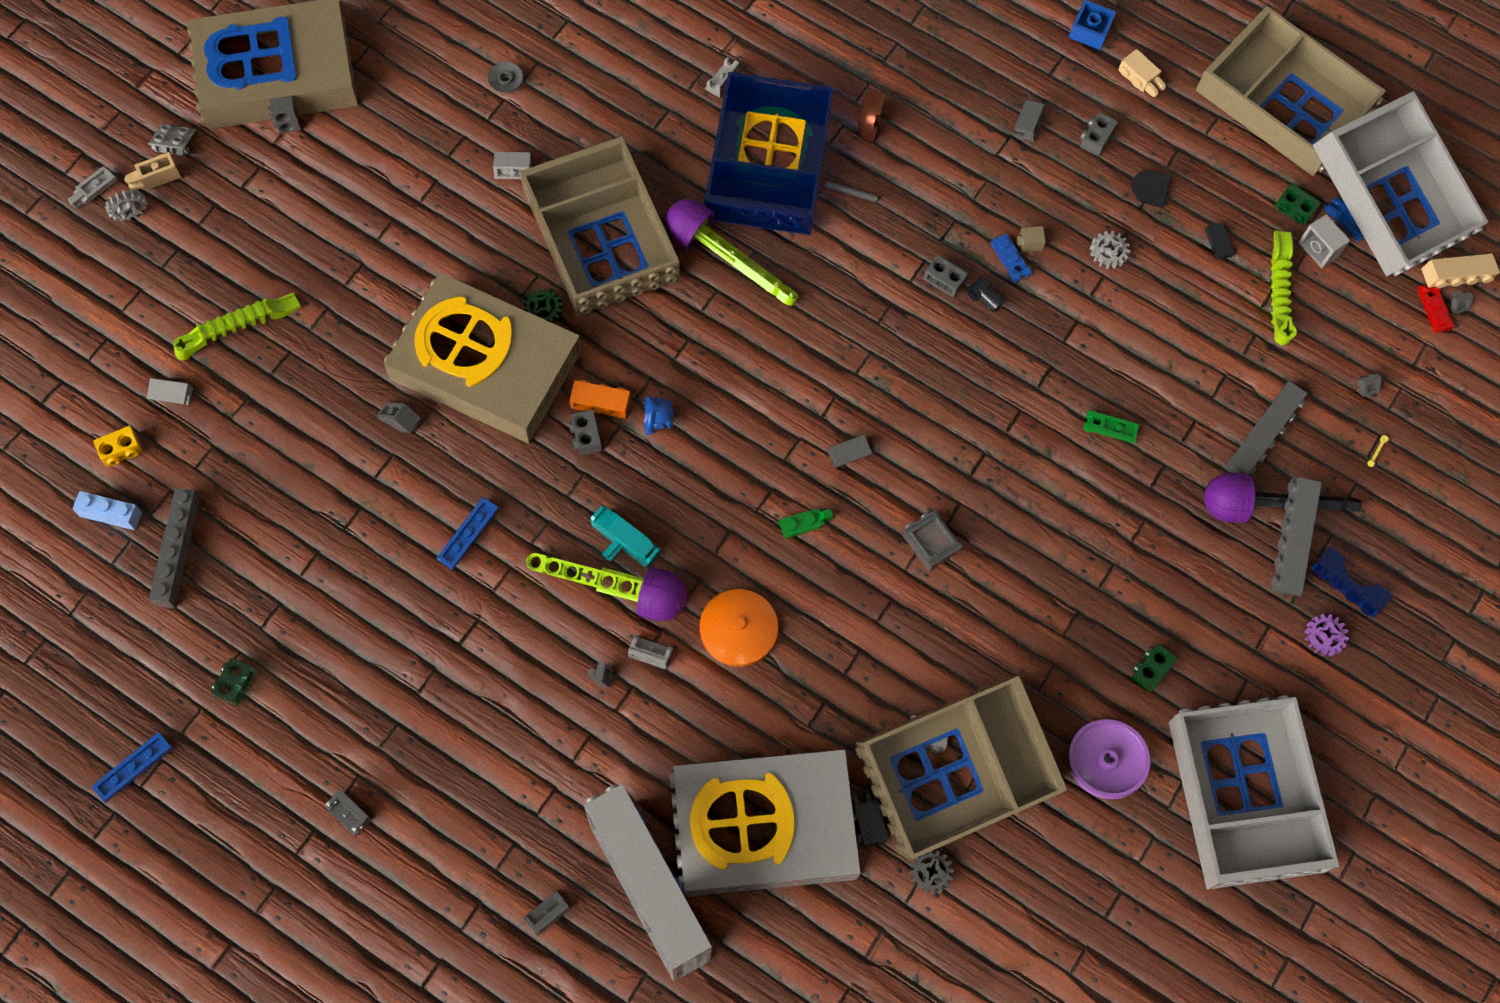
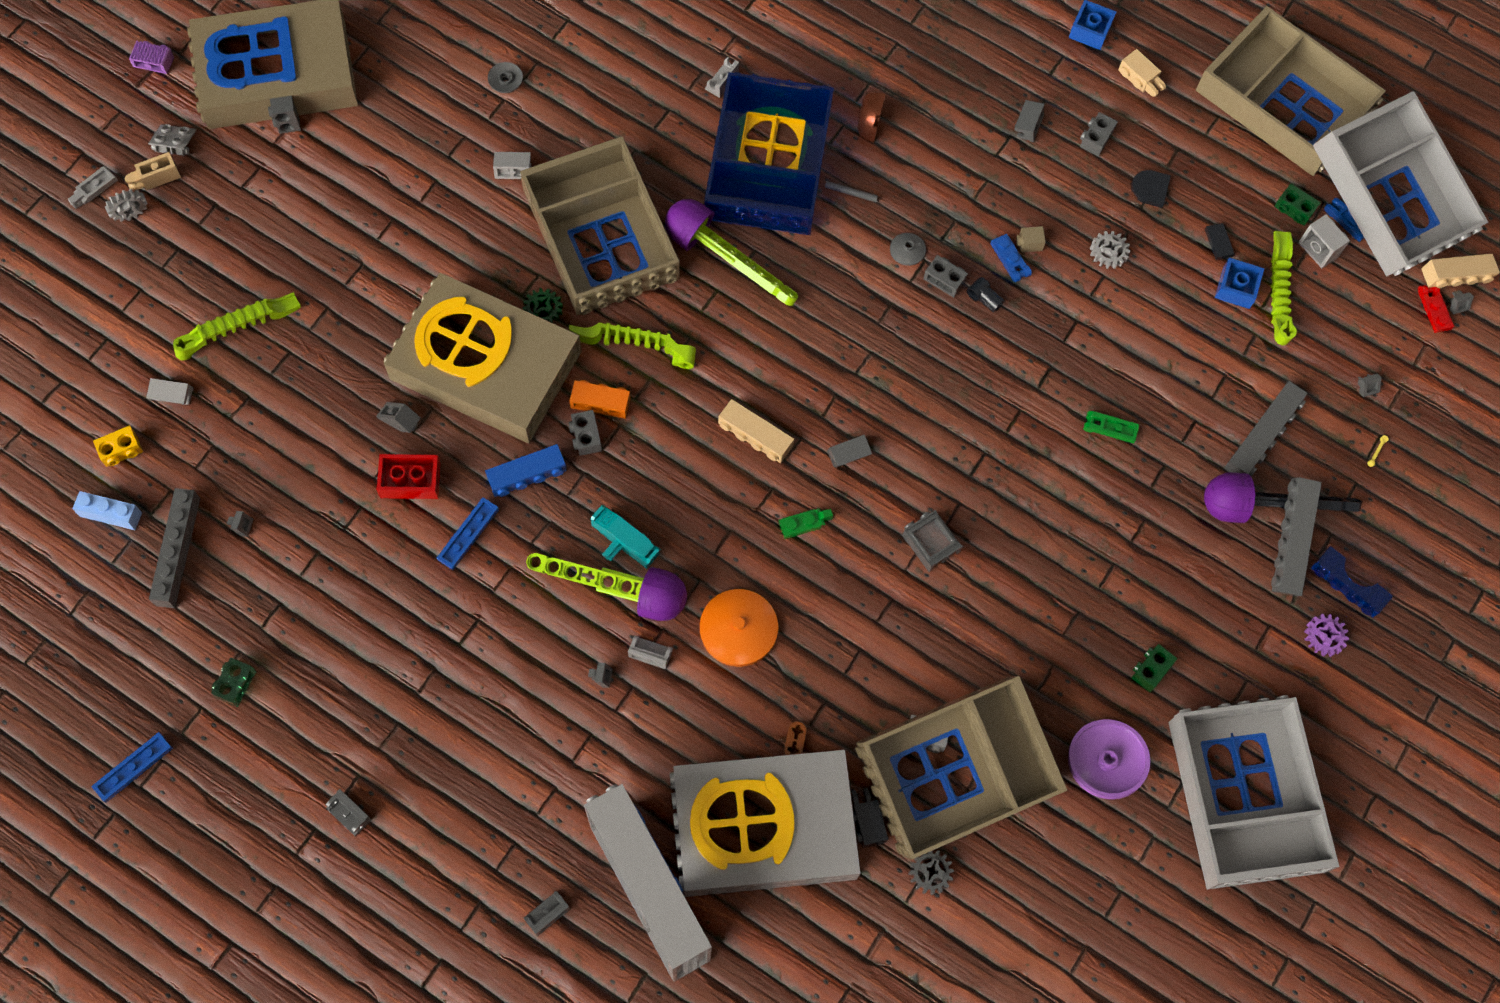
blue helmet [644,396,674,435] -> none
none -> medium lavender brick [129,41,174,74]
none -> dark grey tile [226,511,254,537]
none -> red brick [376,454,441,499]
none -> blue brick [485,444,567,497]
none -> lime piece [569,323,696,369]
none -> tan brick [718,399,794,463]
none -> dark orange beam [784,722,806,755]
none -> dark grey dish [890,233,926,266]
none -> blue brick [1215,258,1264,309]

